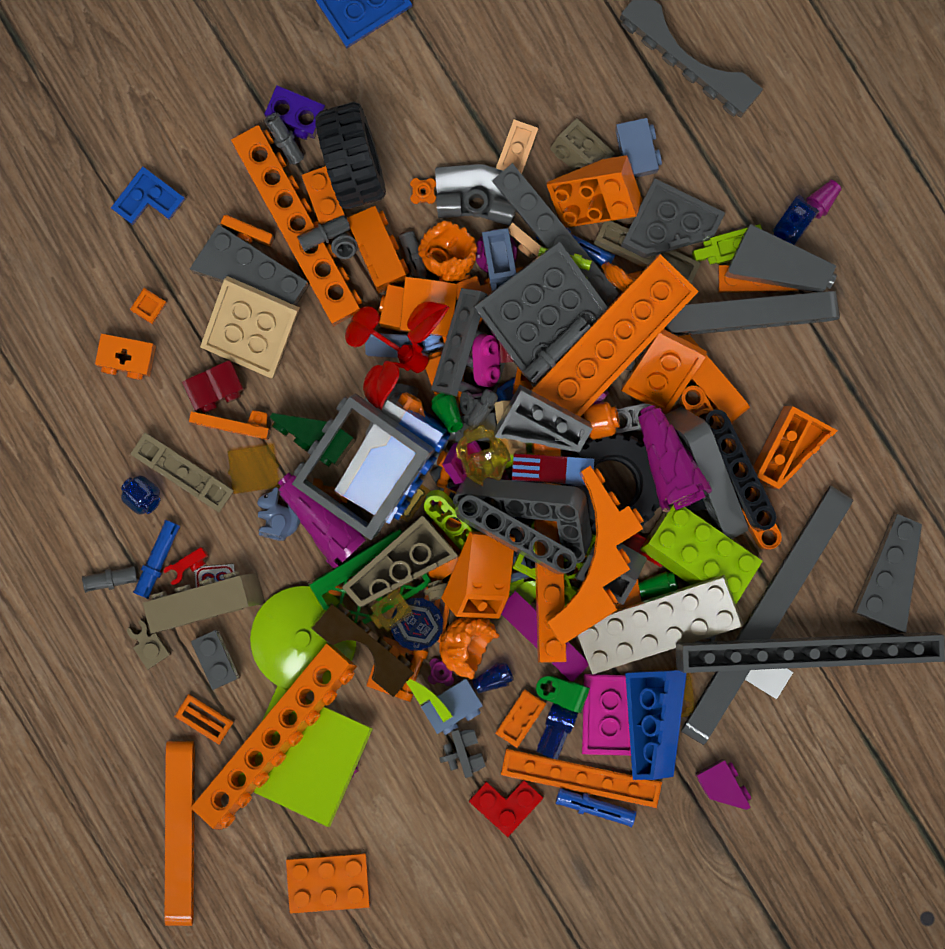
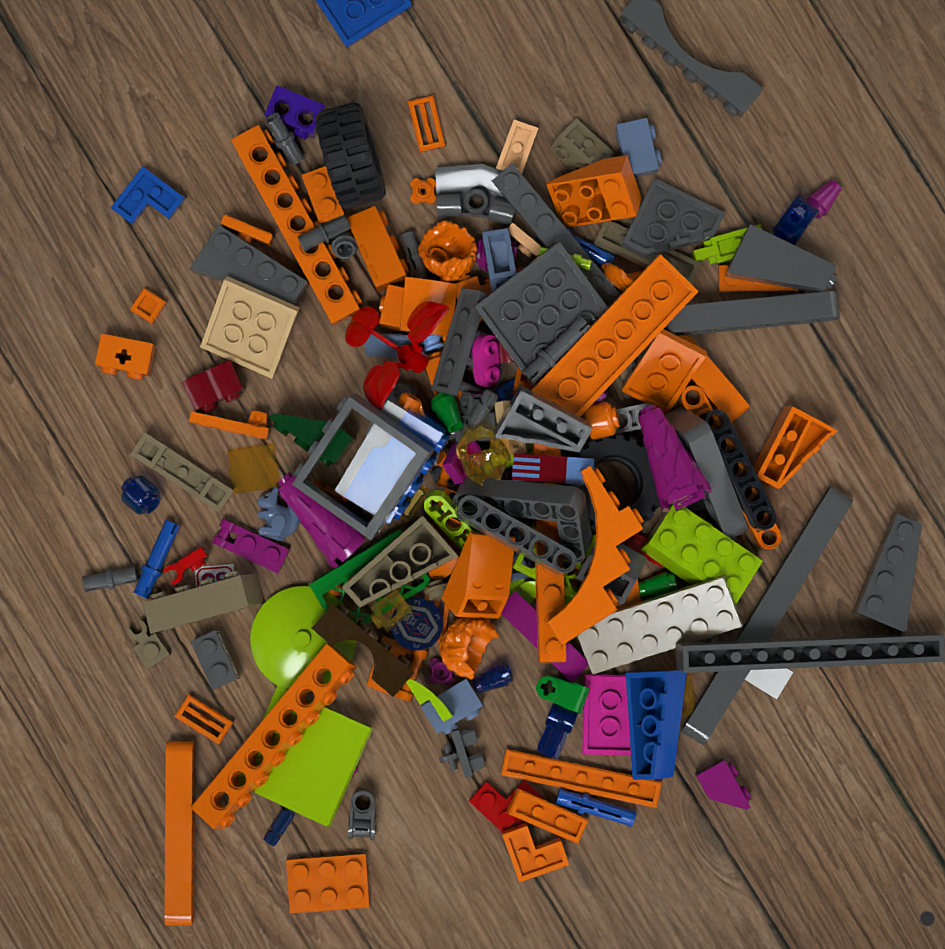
orange plate [495,689,546,748] -> none
none -> magenta plate [211,519,290,574]
none -> dark blue axle [263,807,297,846]
none -> dark grey piece [348,788,376,841]
none -> orange tile [408,95,445,153]
none -> orange plate [501,823,569,883]
none -> orange tile [506,788,589,844]

